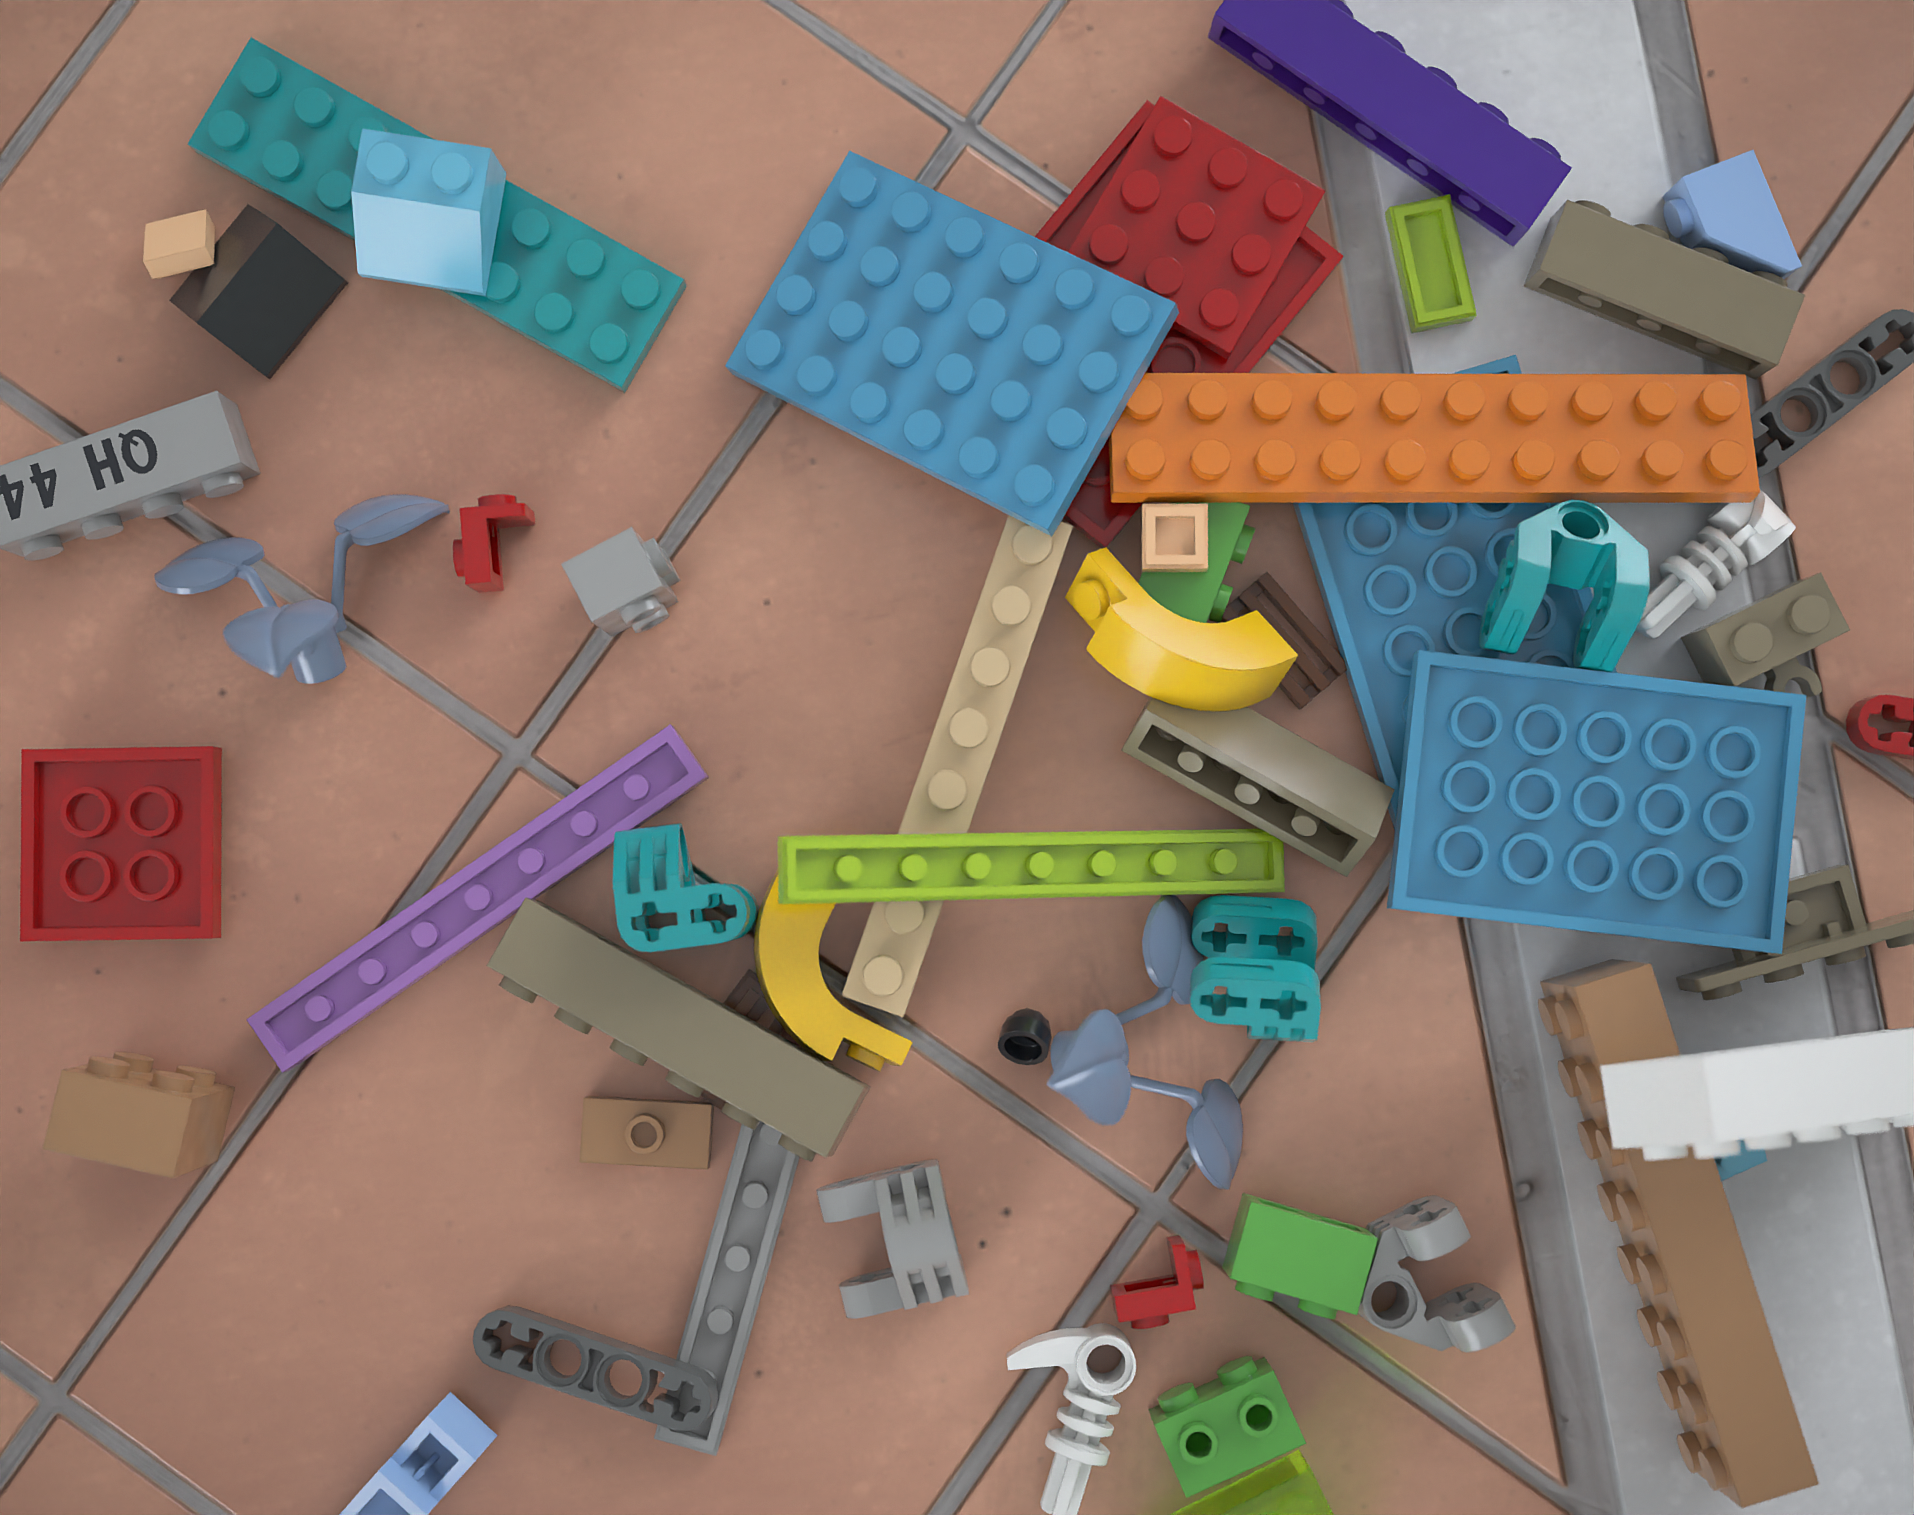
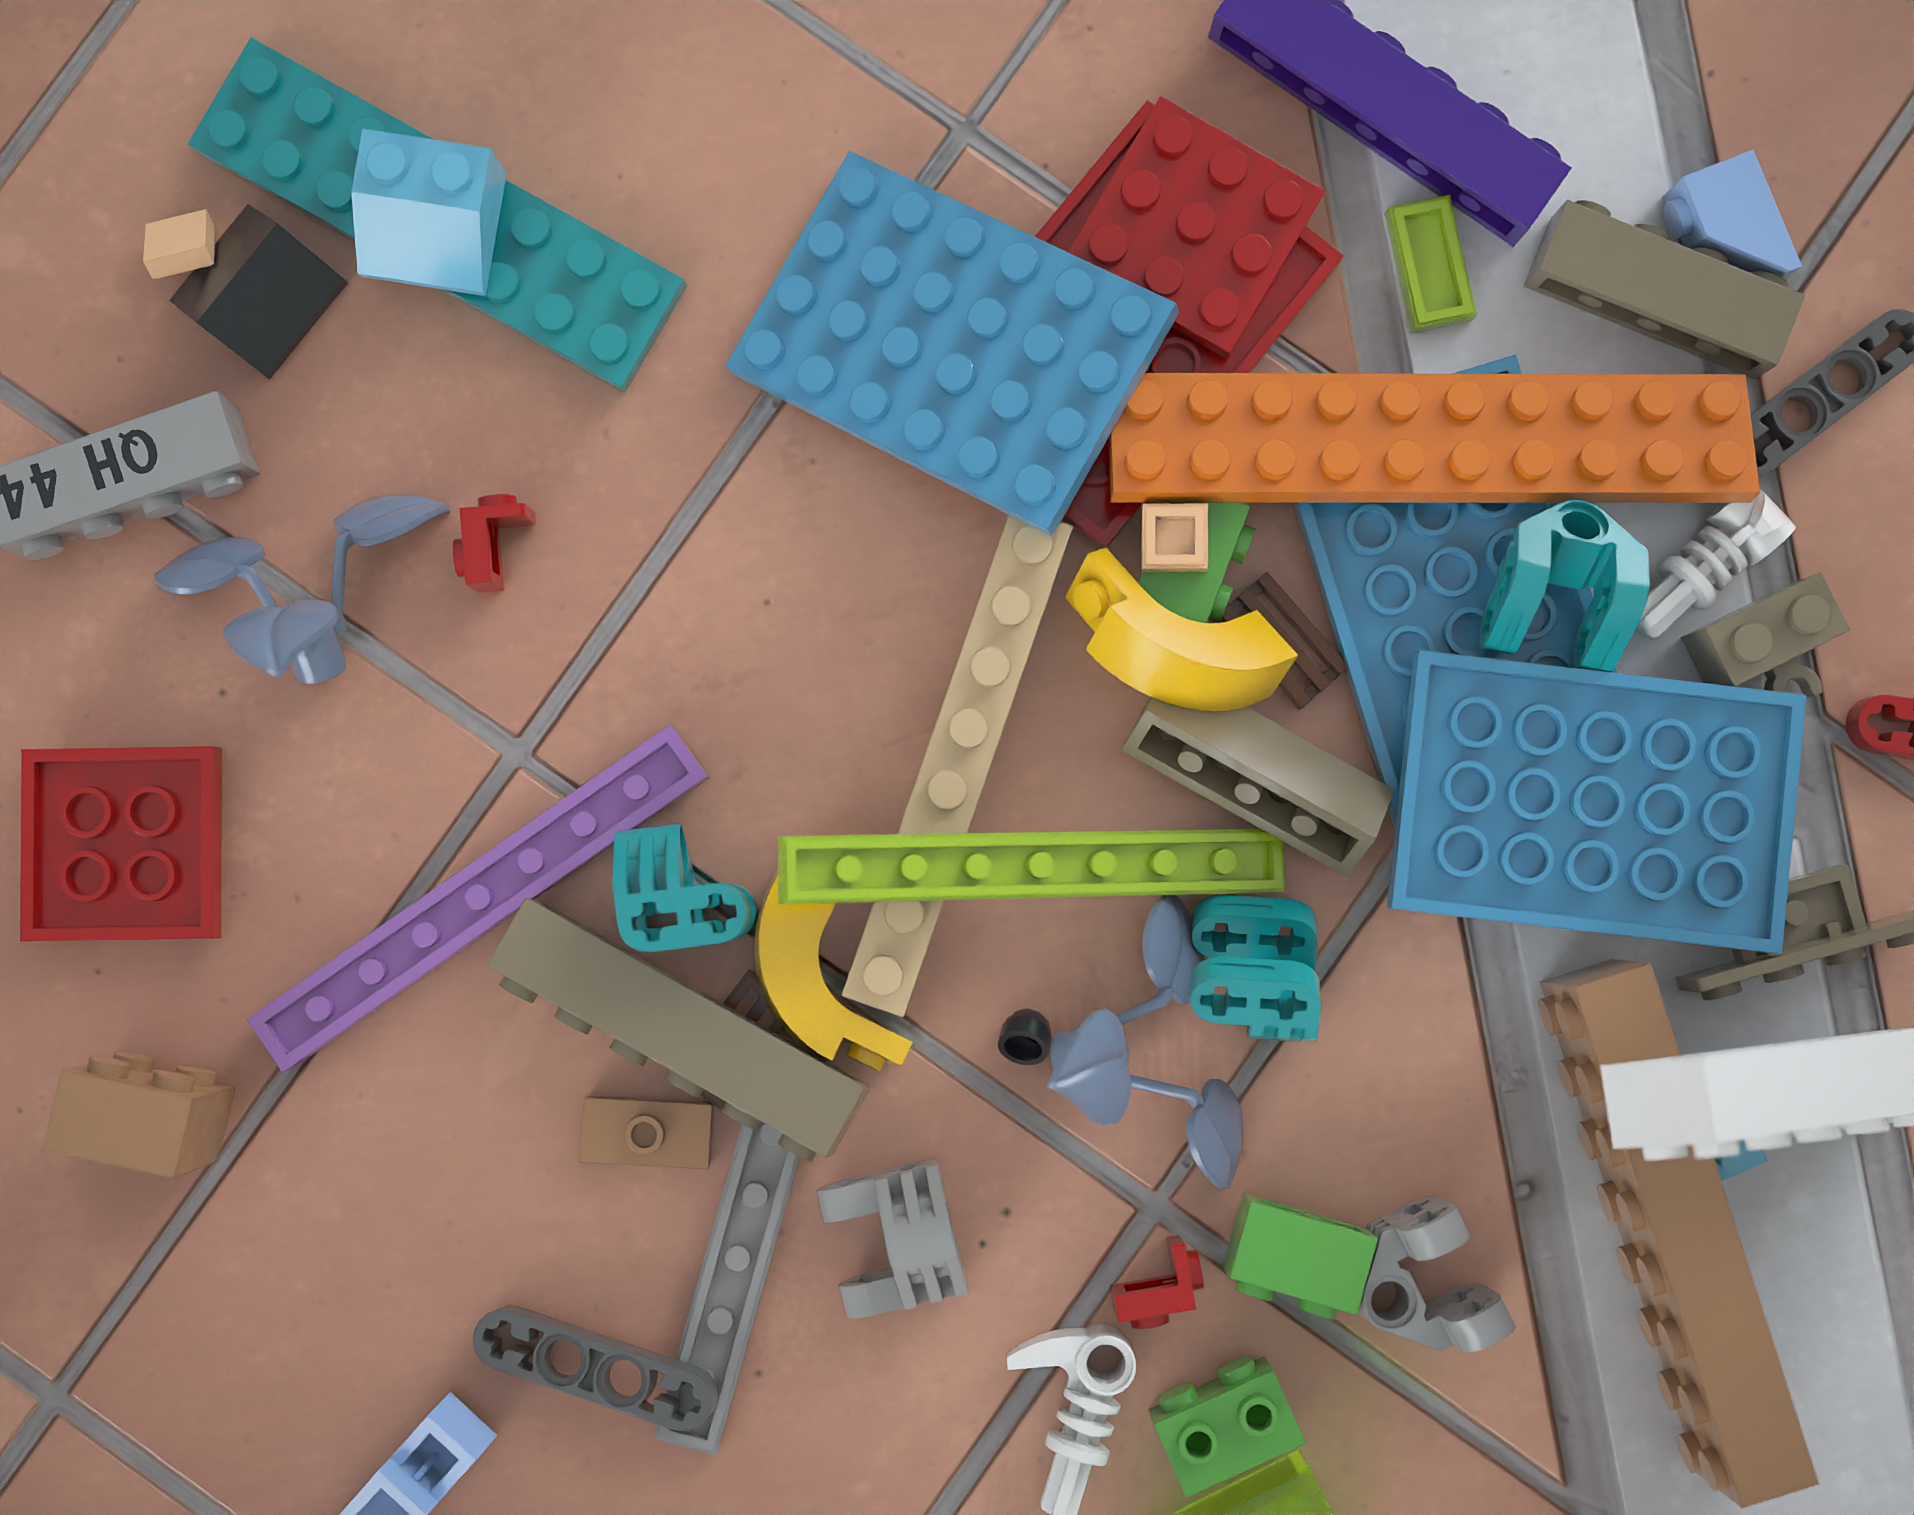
light grey brick [561,527,680,637] -> none

